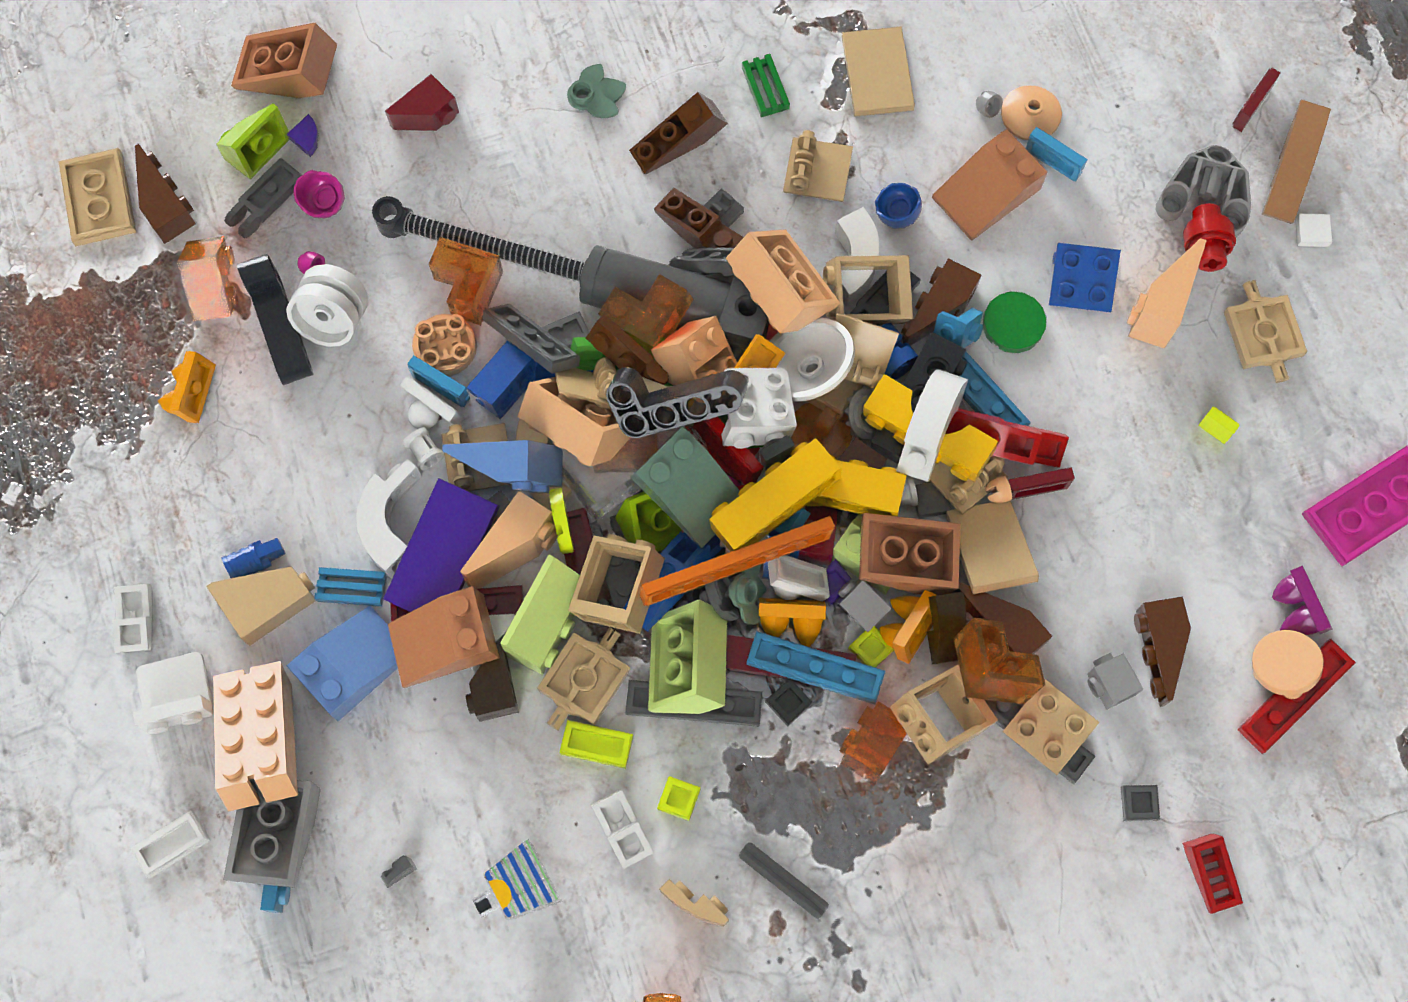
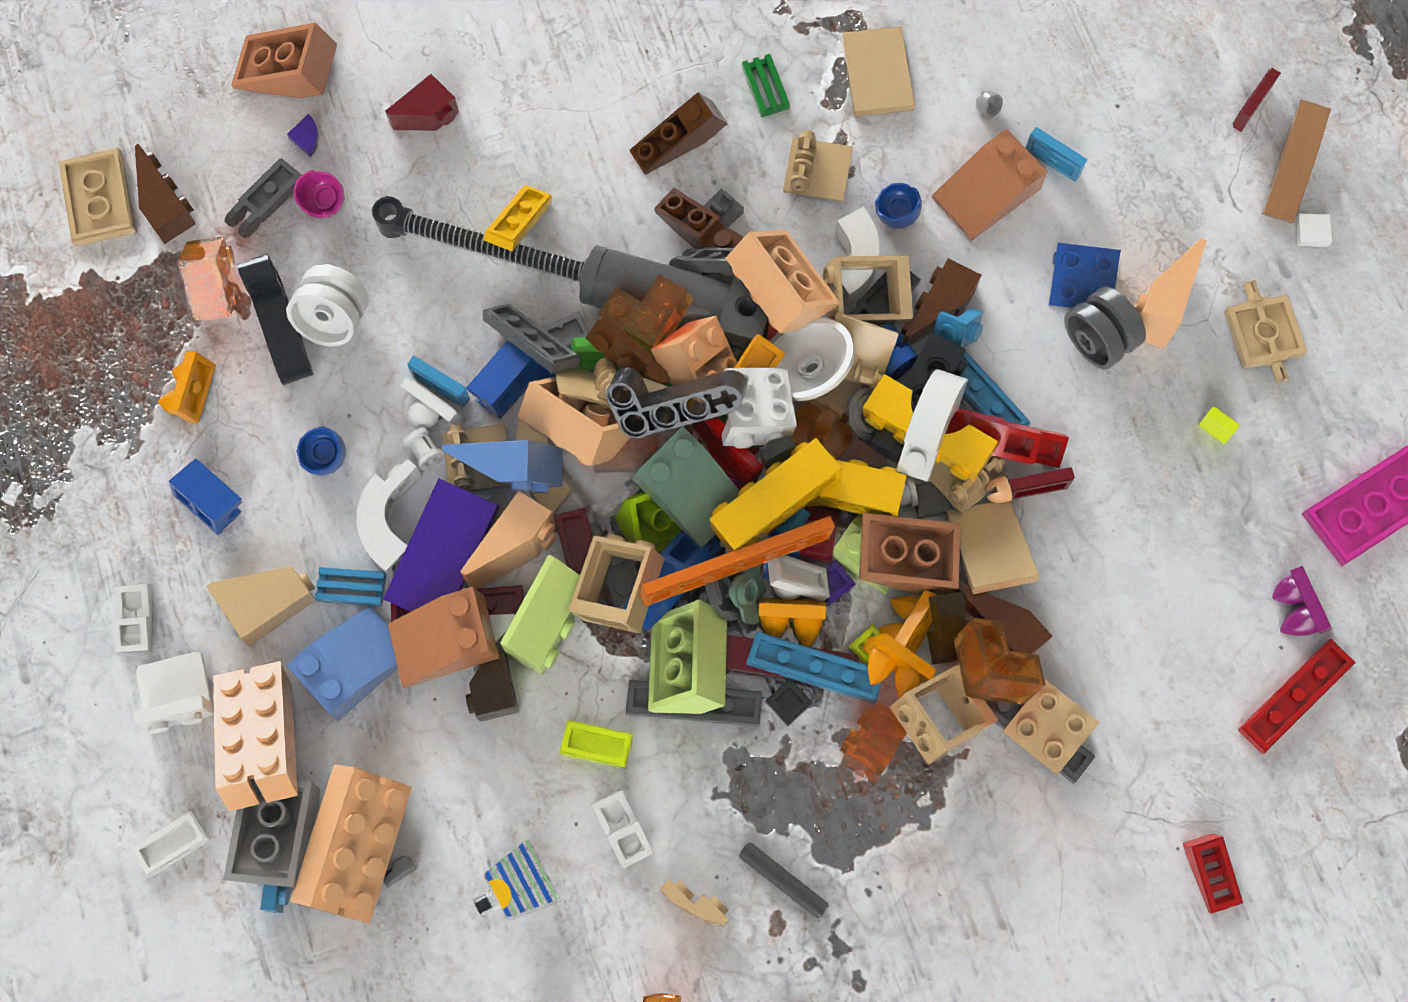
lime slope [216,103,289,180] -> none
blue hinge [221,538,285,579] -> none
dark pink hinge [297,251,325,274] -> none
light nougat tile [412,314,477,376] -> none
clear orange brick [429,237,503,326] -> none
tan plate [537,627,631,731] -> none
neon yellow tile [549,487,574,554] -> none
sand green plate [567,64,626,118] -> none
neon yellow tile [657,776,701,821] -> none
light grey brick [836,579,892,632] -> none
green tile [983,291,1047,353] -> none
light nougat dish [1001,86,1062,140] -> none
light grey brick [1087,653,1143,710] -> none
dark grey tile [1120,785,1160,821] -> none
reddish brown slope [1134,596,1191,707] -> none
light grey connector [1155,145,1251,237] -> none
red piece [1183,203,1236,272] -> none
light nougat tile [1252,630,1323,699] -> none
none -> blue hinge [168,458,242,535]
none -> light nougat piece [290,765,412,924]
none -> blue hair [296,426,346,476]
none -> yellow tile [484,185,552,252]
none -> light orange tile [862,633,937,698]
none -> dark grey wheel [1064,286,1146,370]

